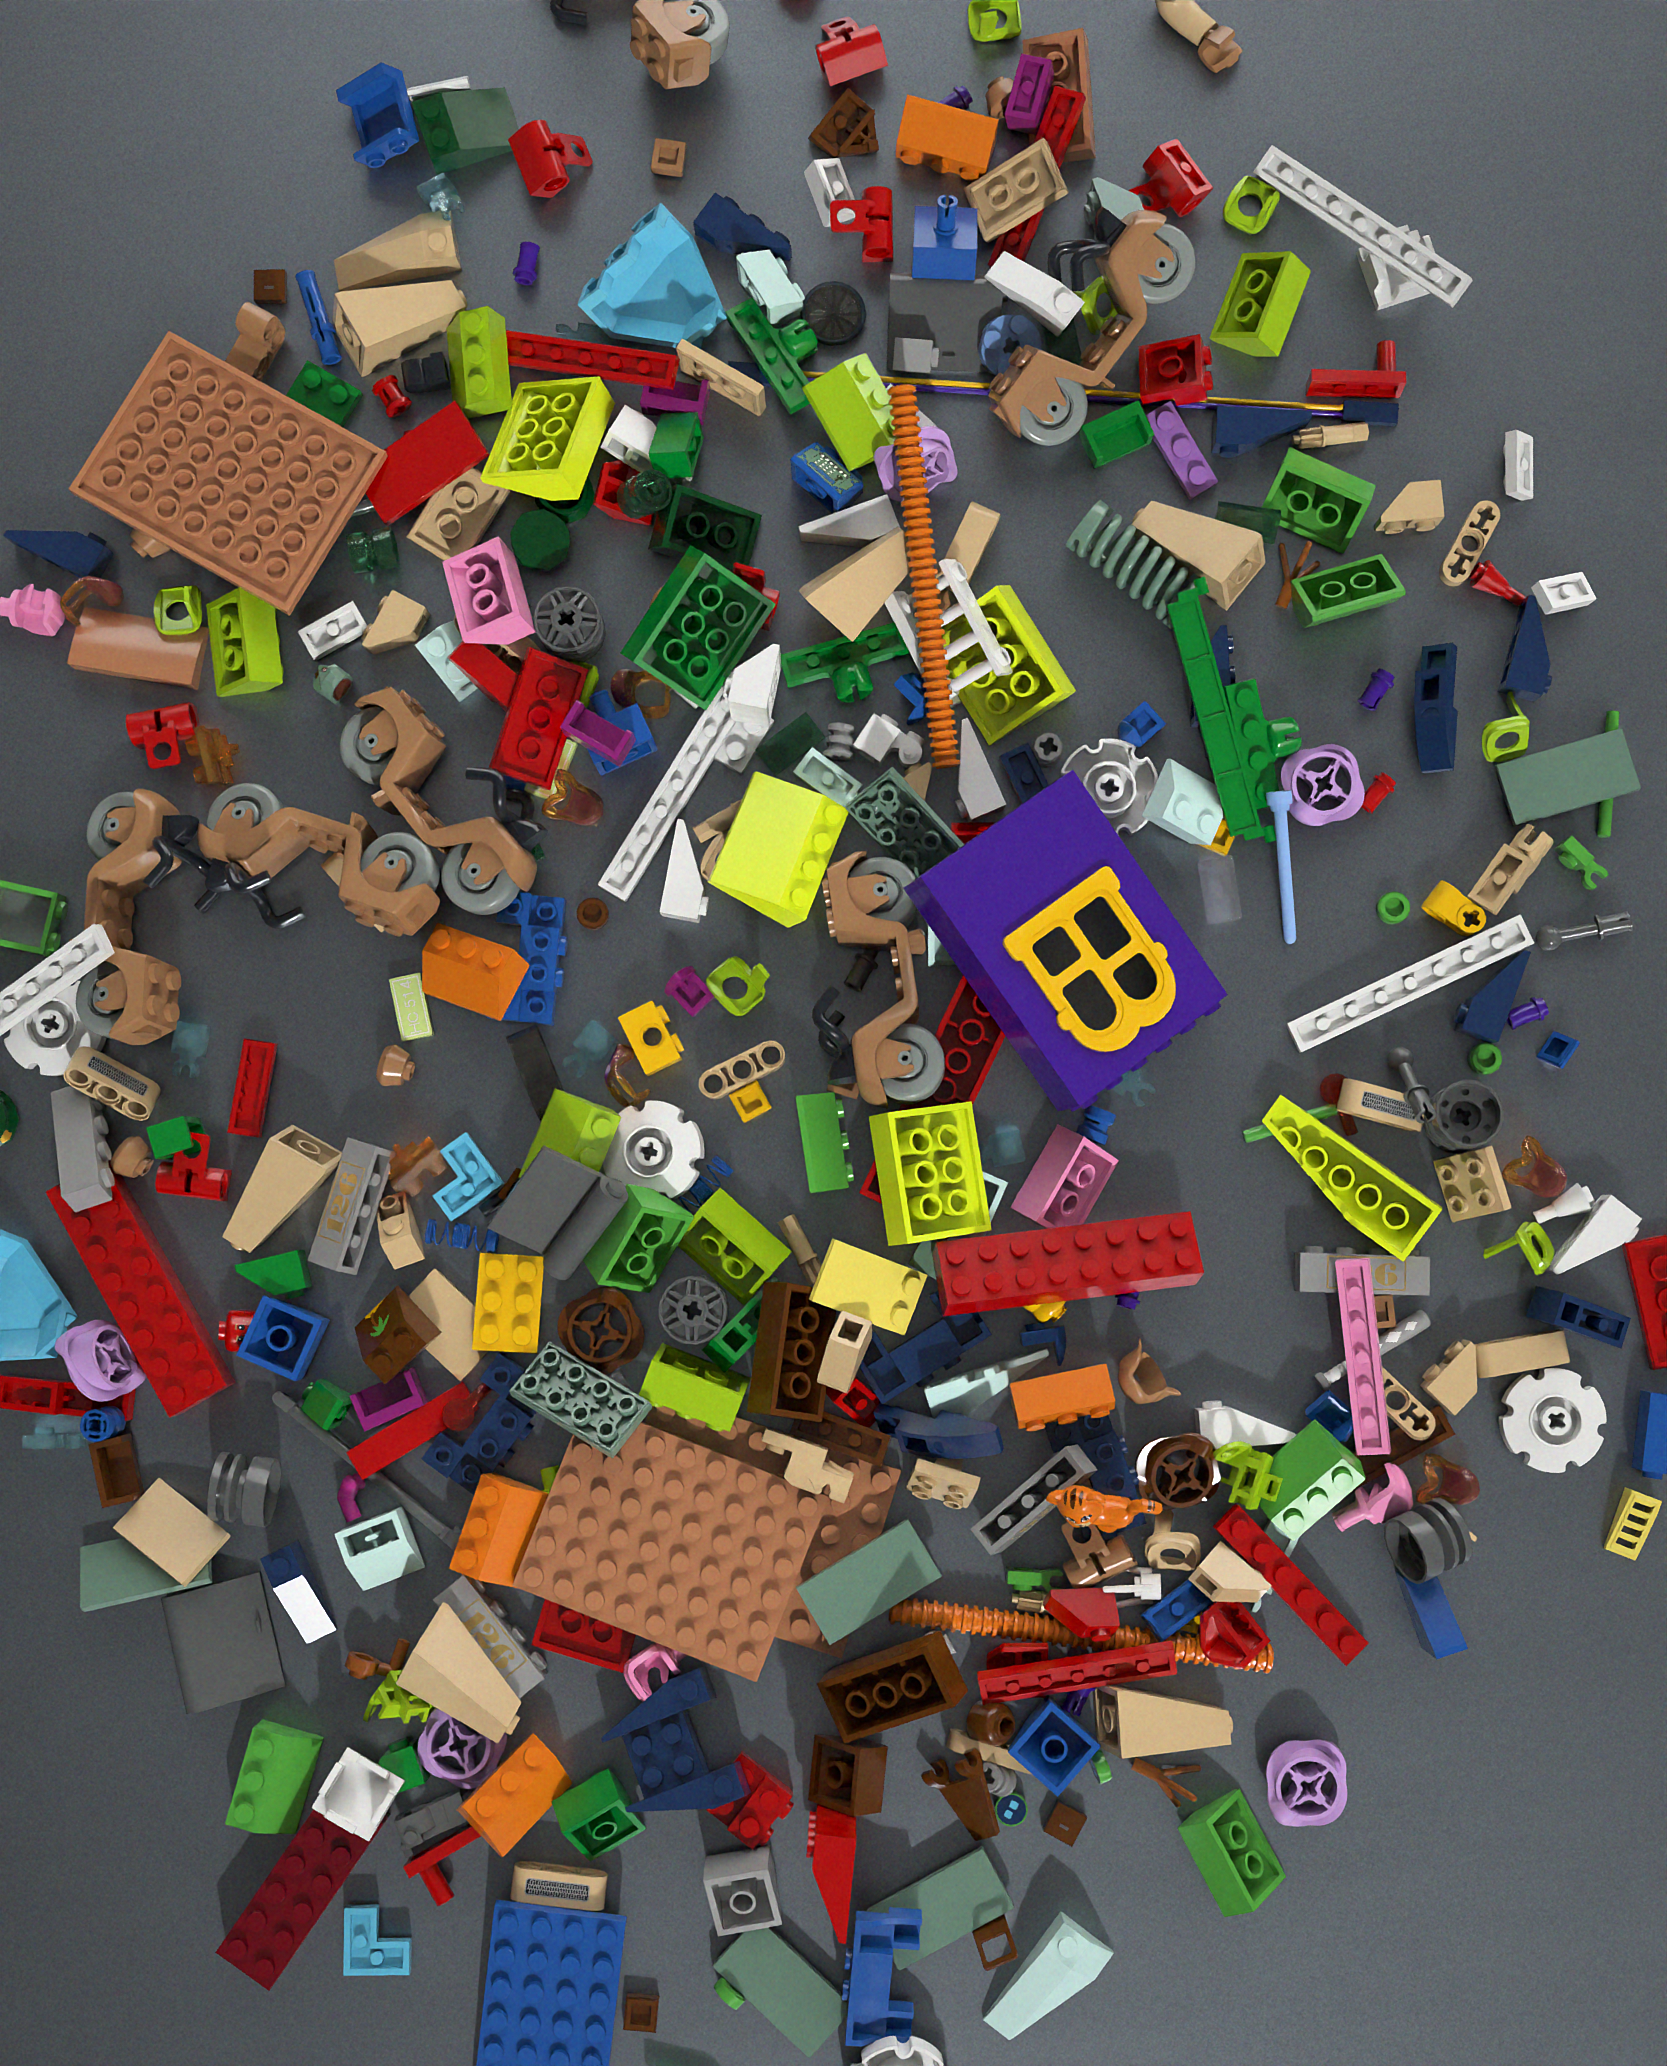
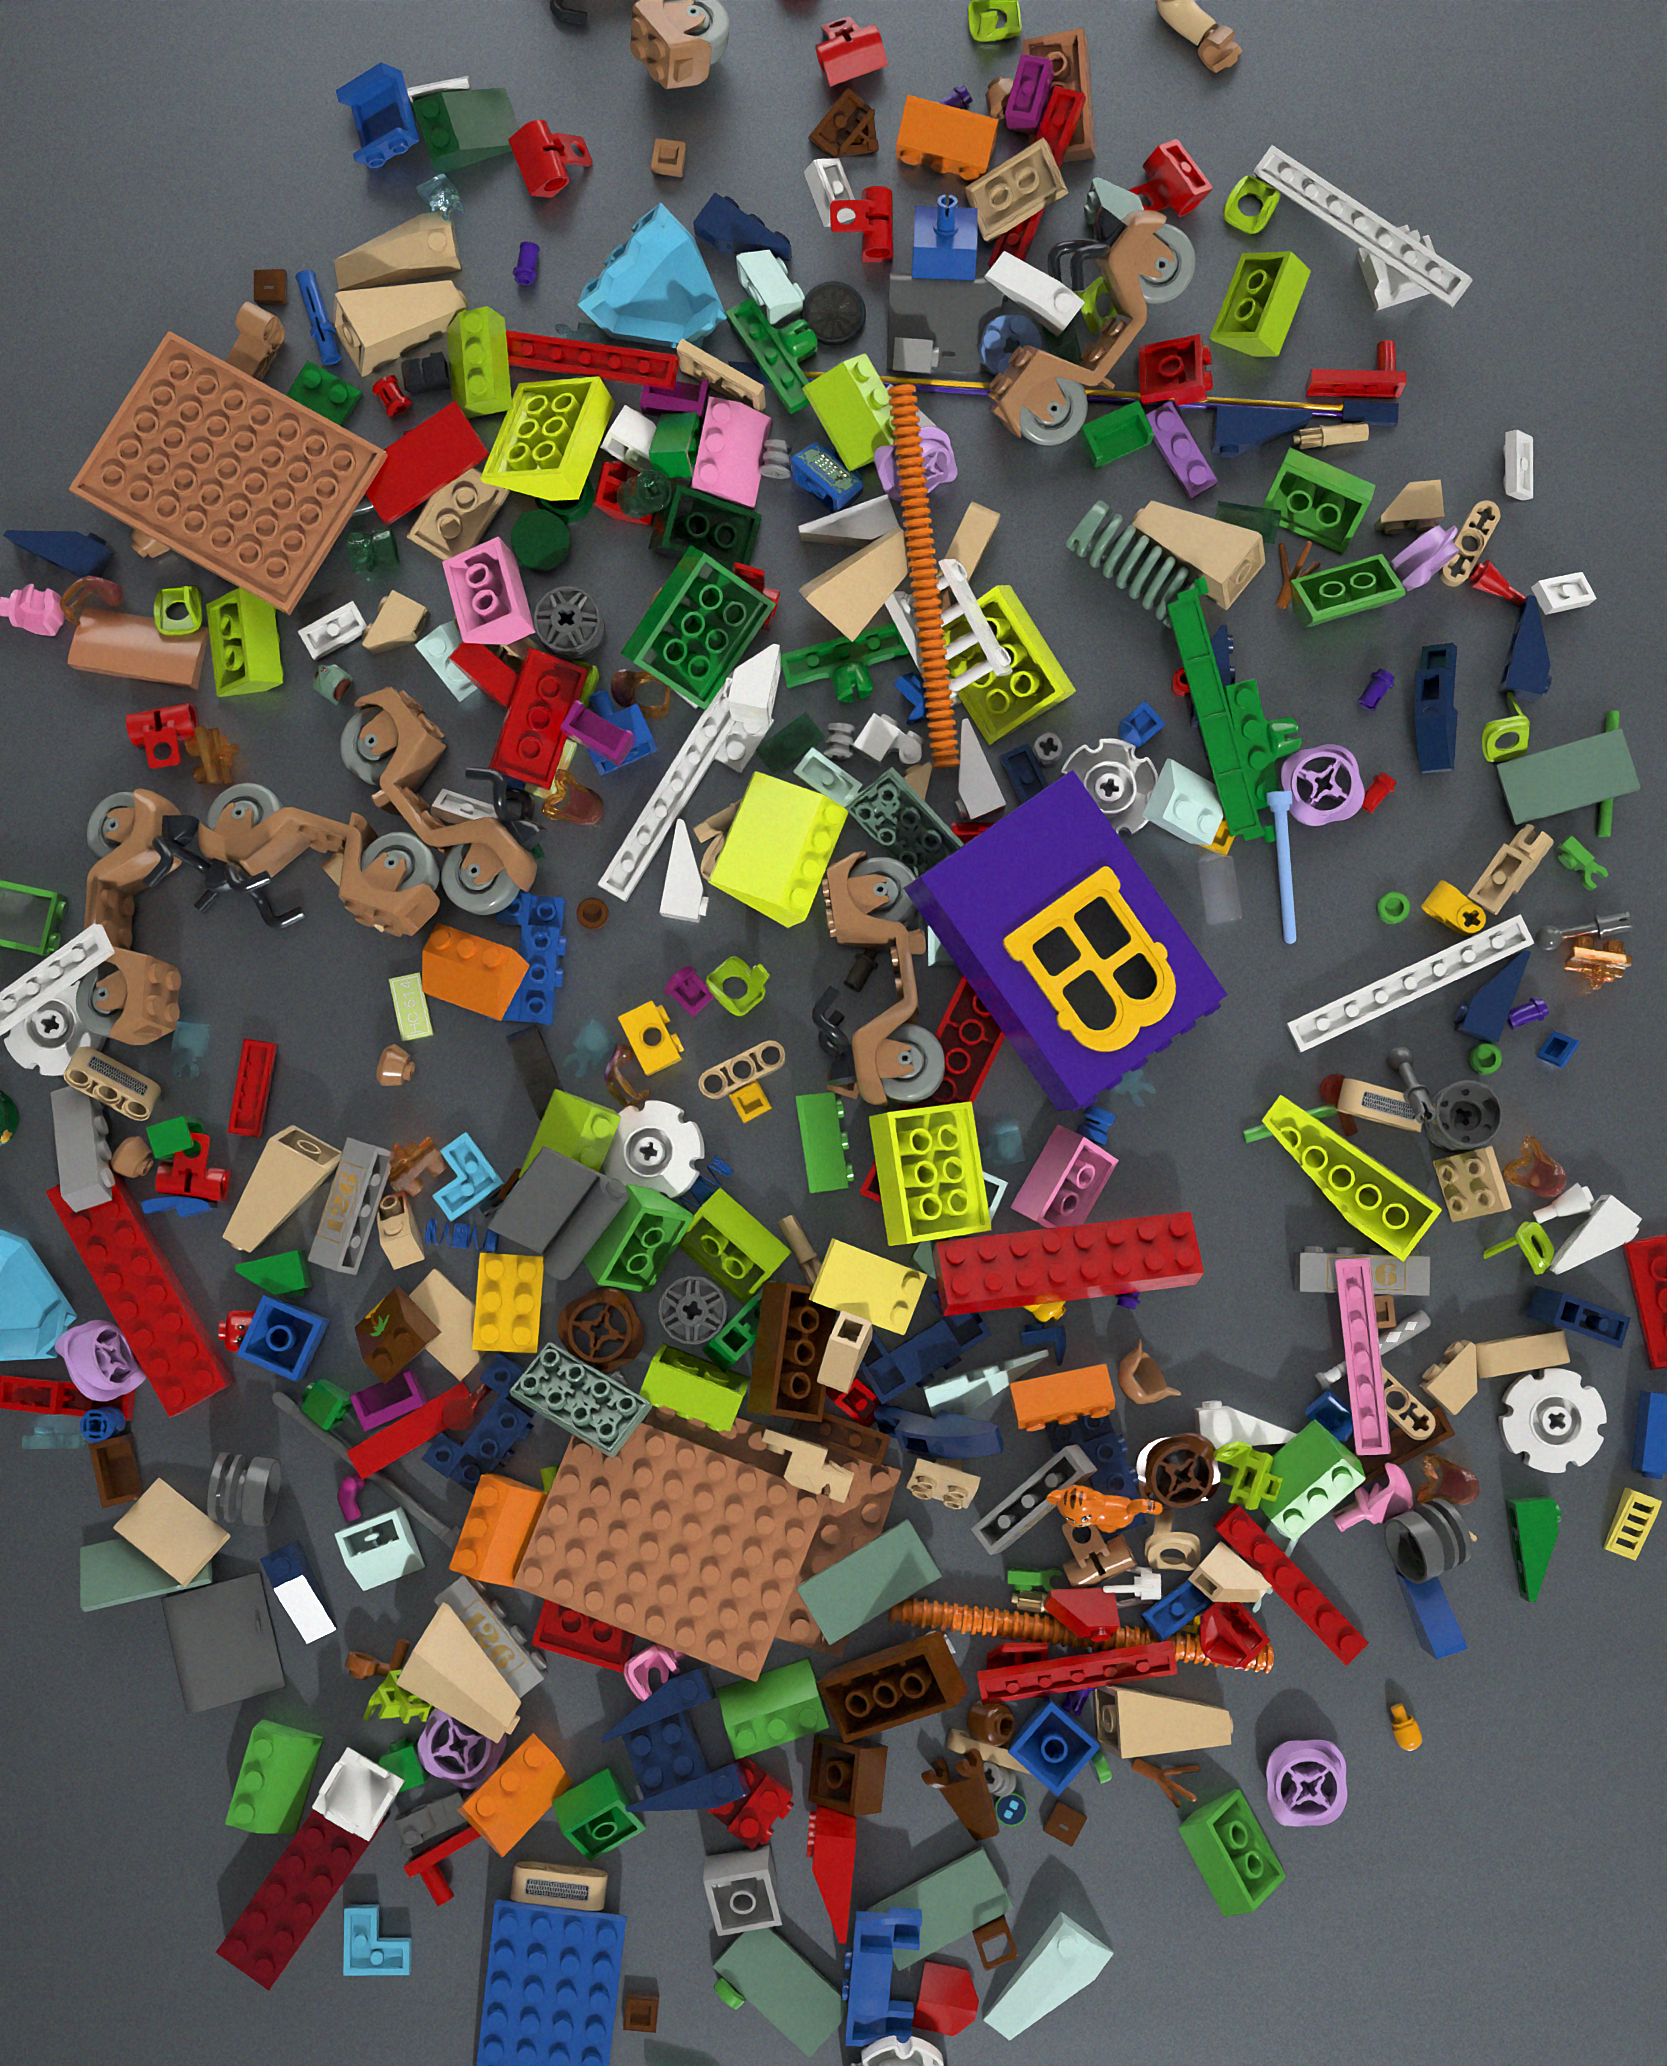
none -> blue slope [141,1197,218,1217]
none -> white plate [430,789,500,824]
none -> bright pink slope [691,396,773,510]
none -> bright green slope [717,1657,830,1759]
none -> light grey bush [759,439,793,479]
none -> red slope [911,1959,979,2036]
none -> red pin [1171,668,1190,697]
none -> lavender piece [1389,525,1460,591]
none -> light orange cylinder [1390,1704,1422,1751]
none -> green slope [1506,1495,1561,1602]
none -> clear orange hips [1564,935,1632,990]

